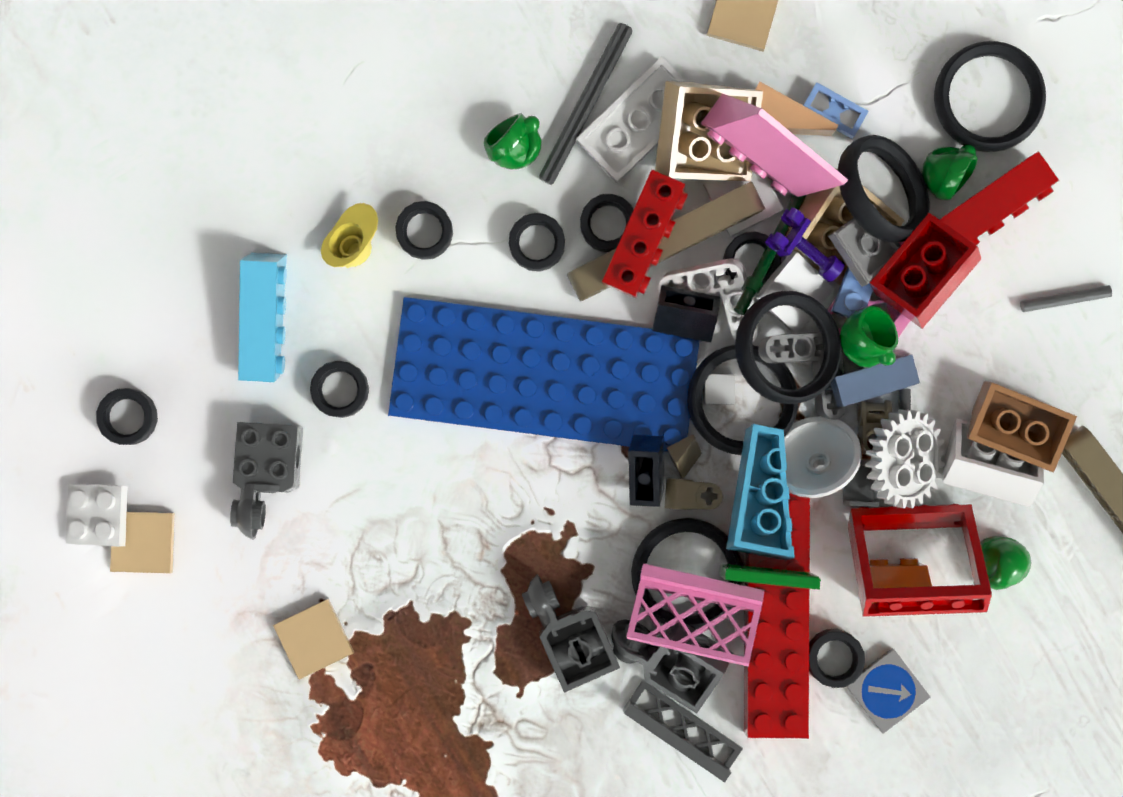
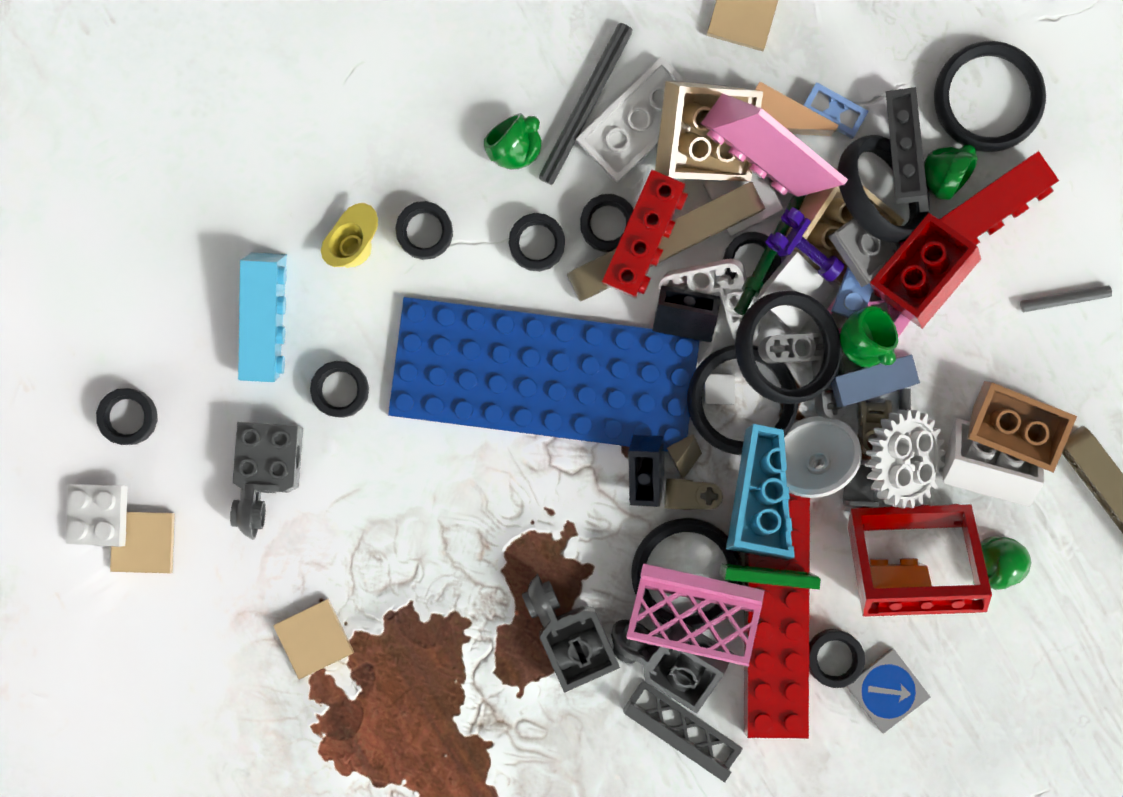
none -> dark grey fence [885,87,929,212]

